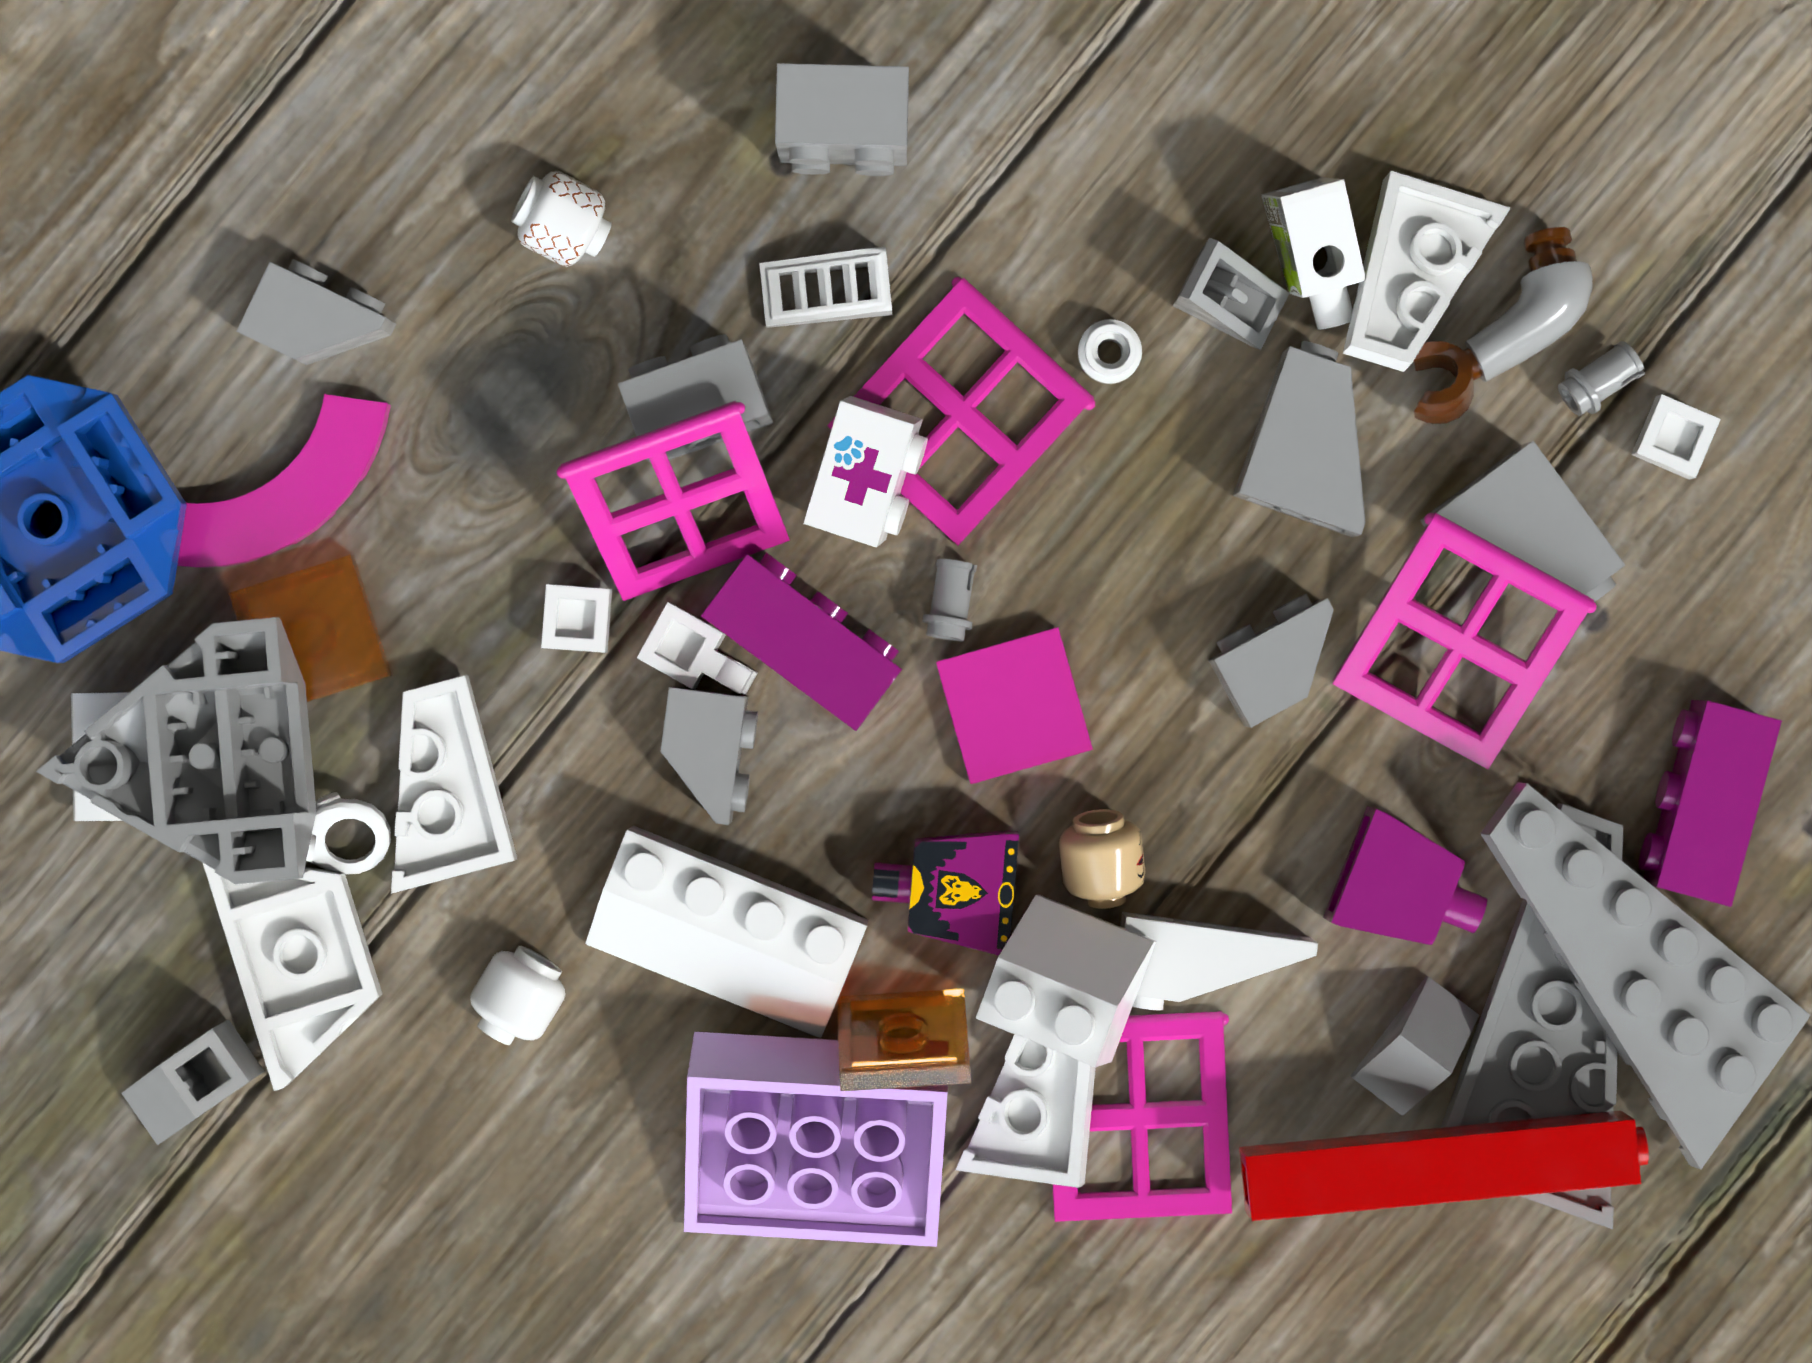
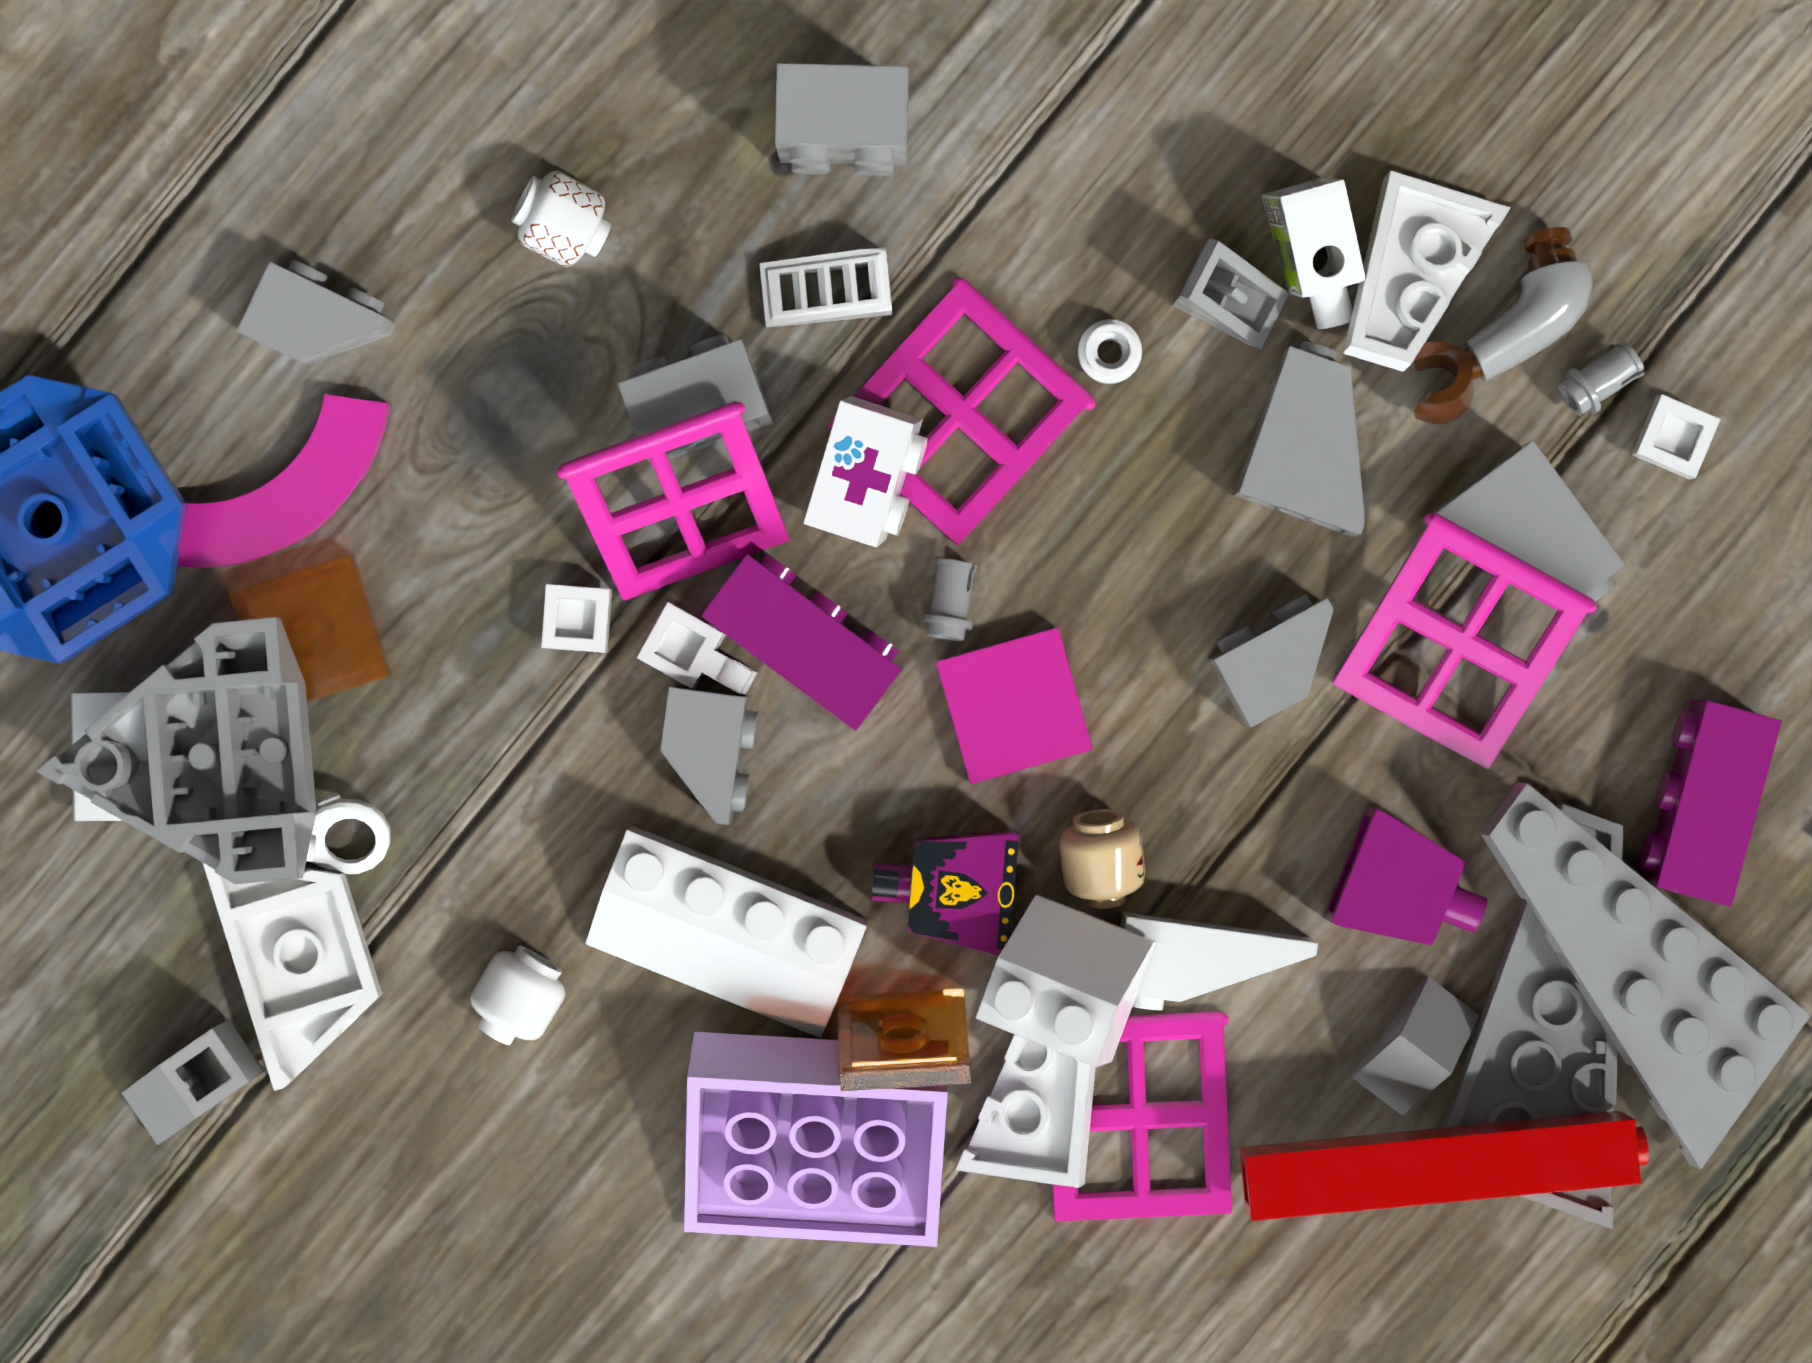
white wing [391,675,517,894] -> none

